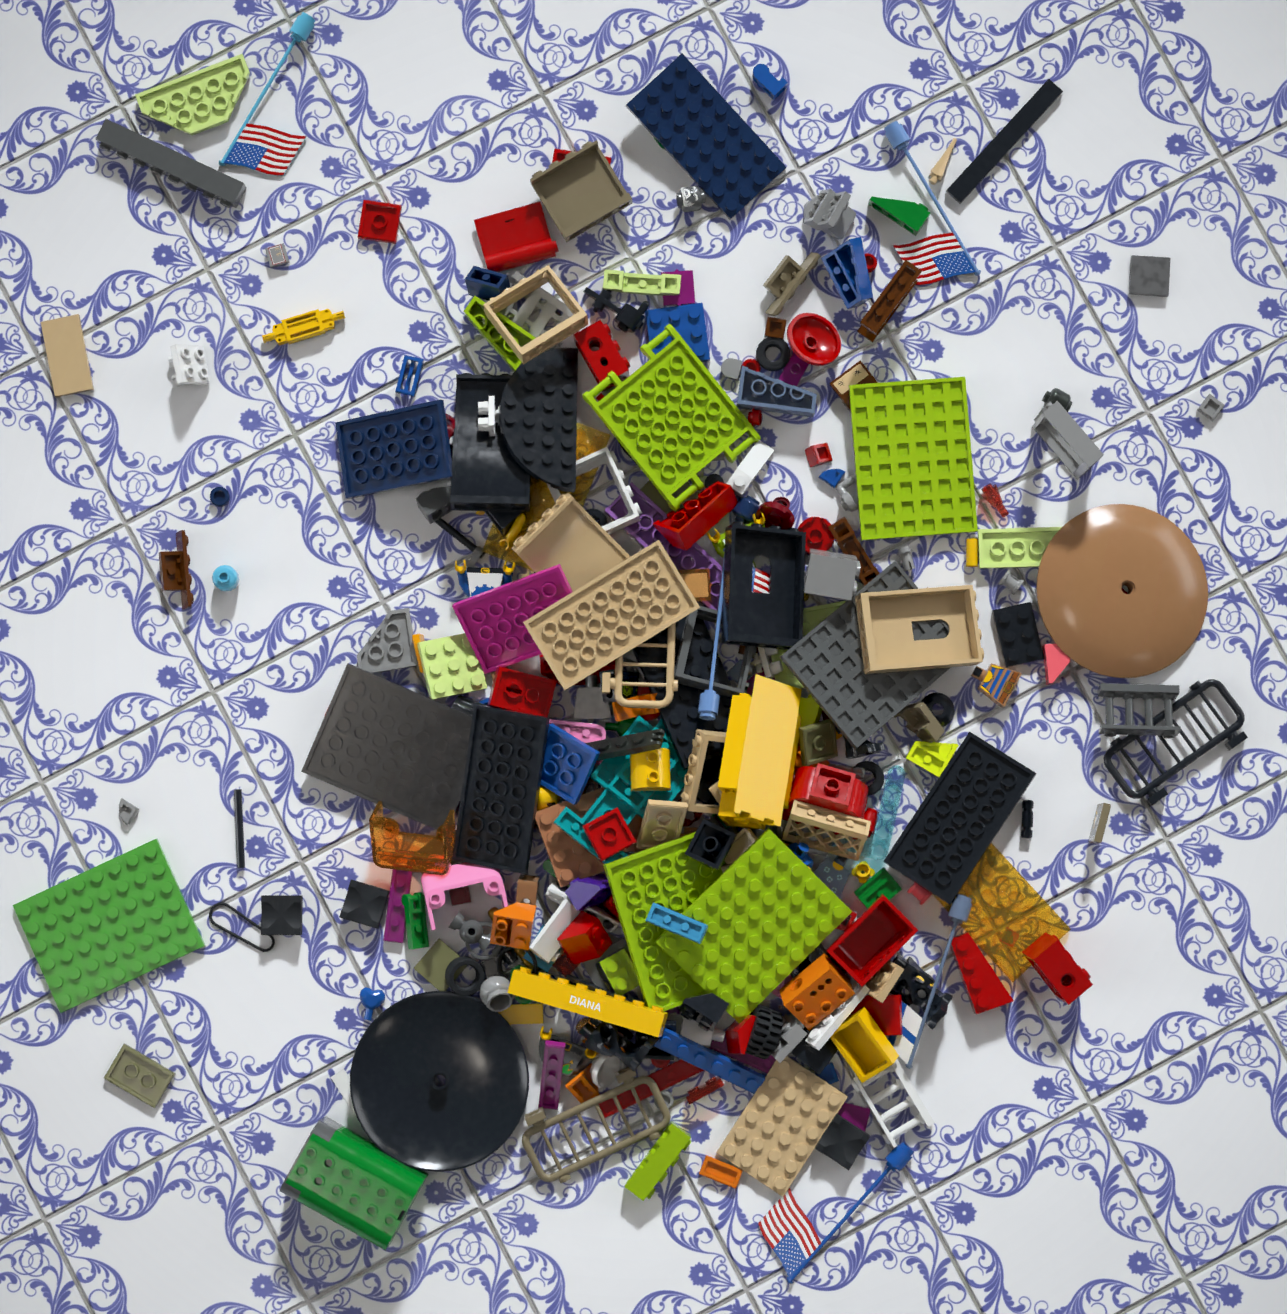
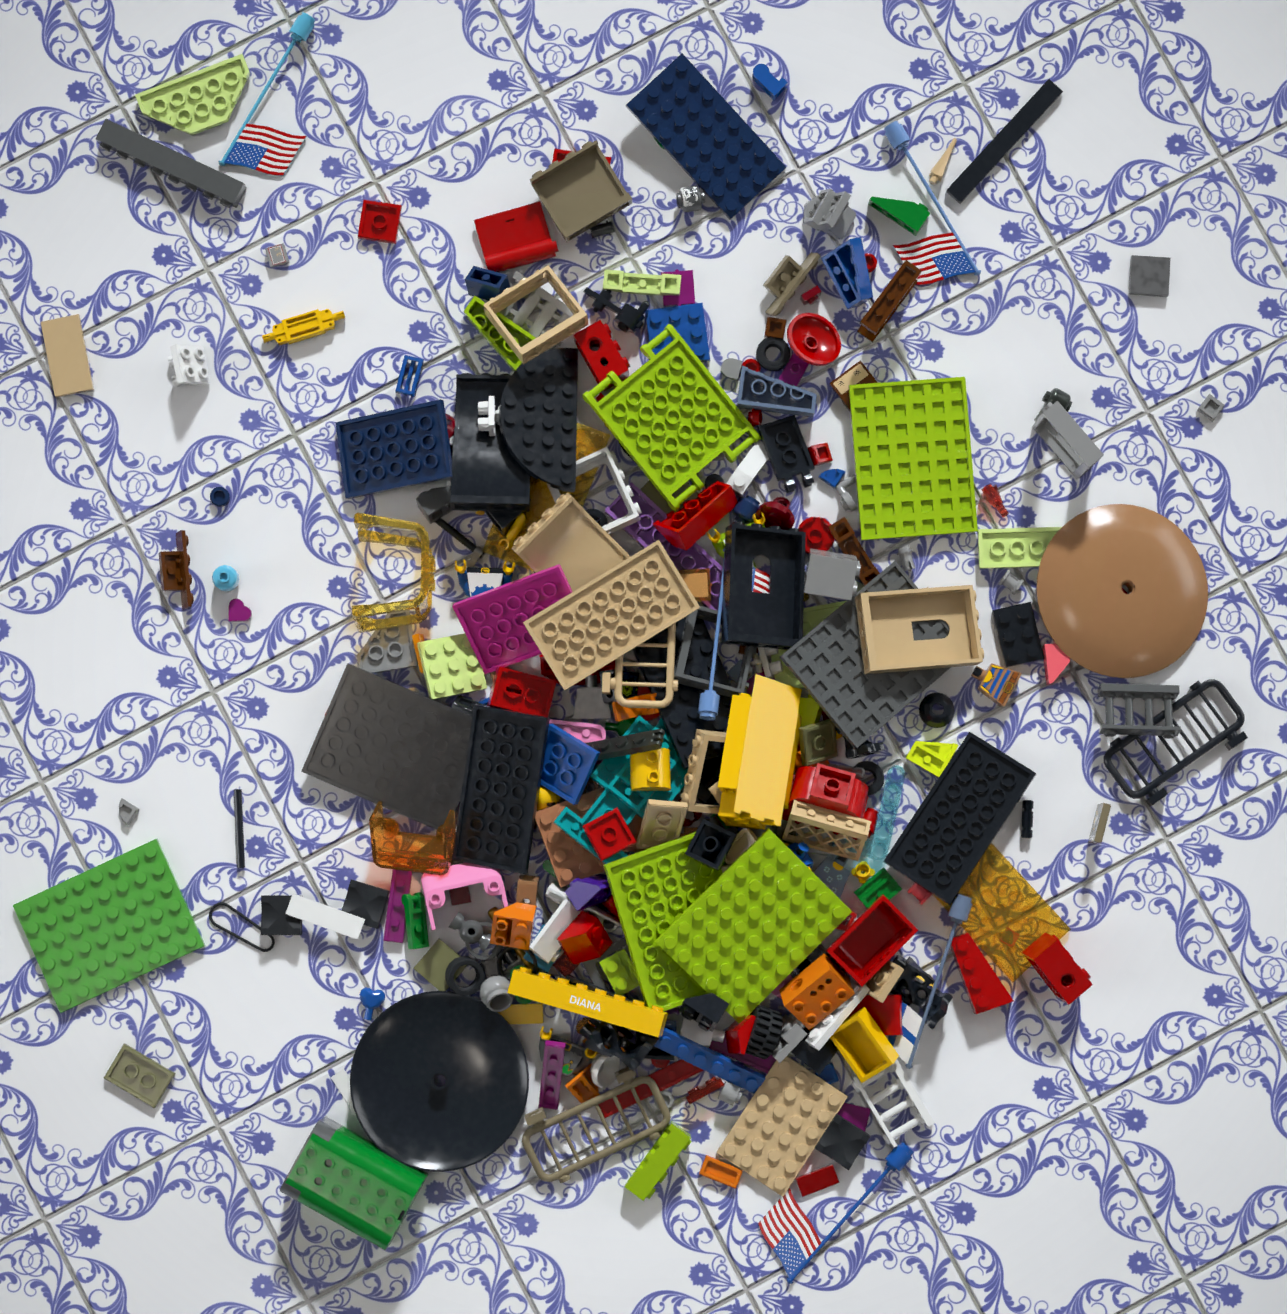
dark azure tile [645,902,708,944] -> none
dark tan slope [894,702,945,742] -> none
yellow axle [966,538,978,567] -> none
none -> magenta tile [229,599,252,622]
none -> white sticker [285,893,365,940]
none -> clear yellow windscreen [352,513,436,633]
none -> black pin [590,220,615,238]
none -> light grey plate [718,1081,742,1105]
none -> black tile [758,415,815,493]
none -> red slope [795,1164,839,1197]
none -> dark red plate [800,285,822,305]

